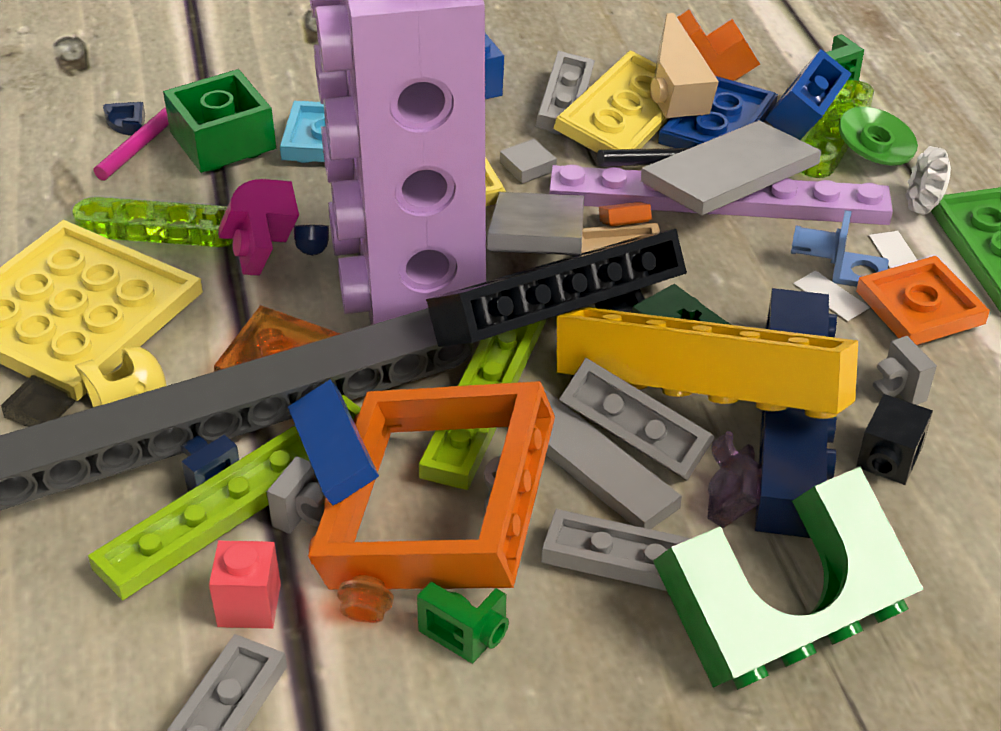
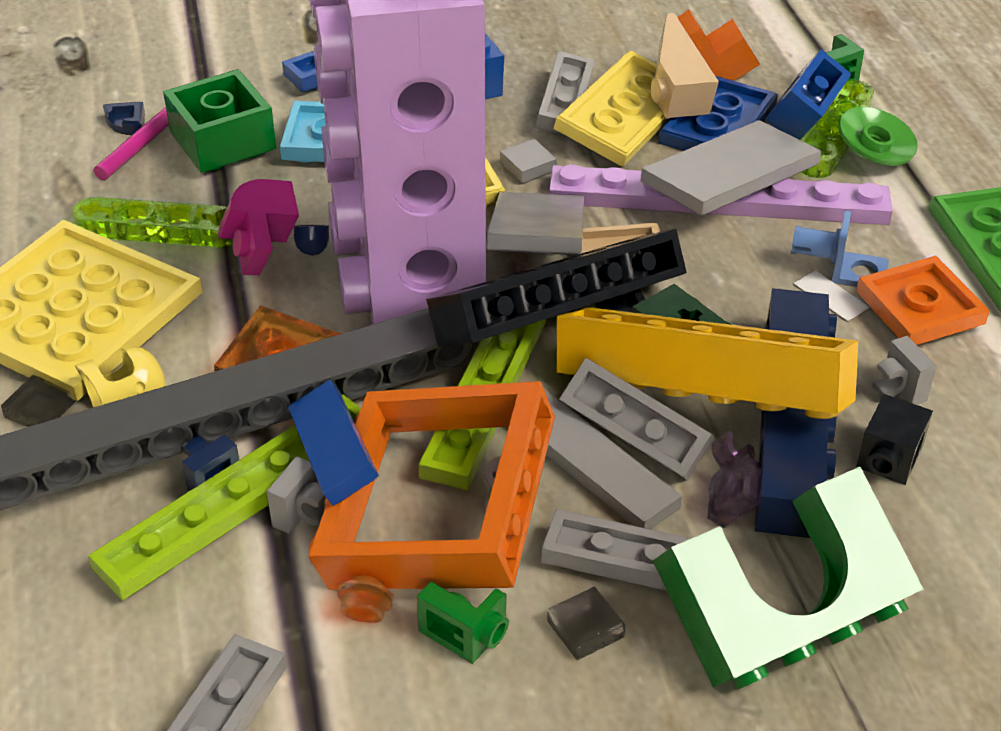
coral brick [209,540,281,629] -> none
black bar [597,148,690,167] -> none
orange tile [599,202,652,226] -> none
white sticker [869,231,918,268] -> none
white gear [905,146,951,215] -> none
none -> blue plate [282,51,318,92]
none -> clear smoke tile [547,586,626,661]

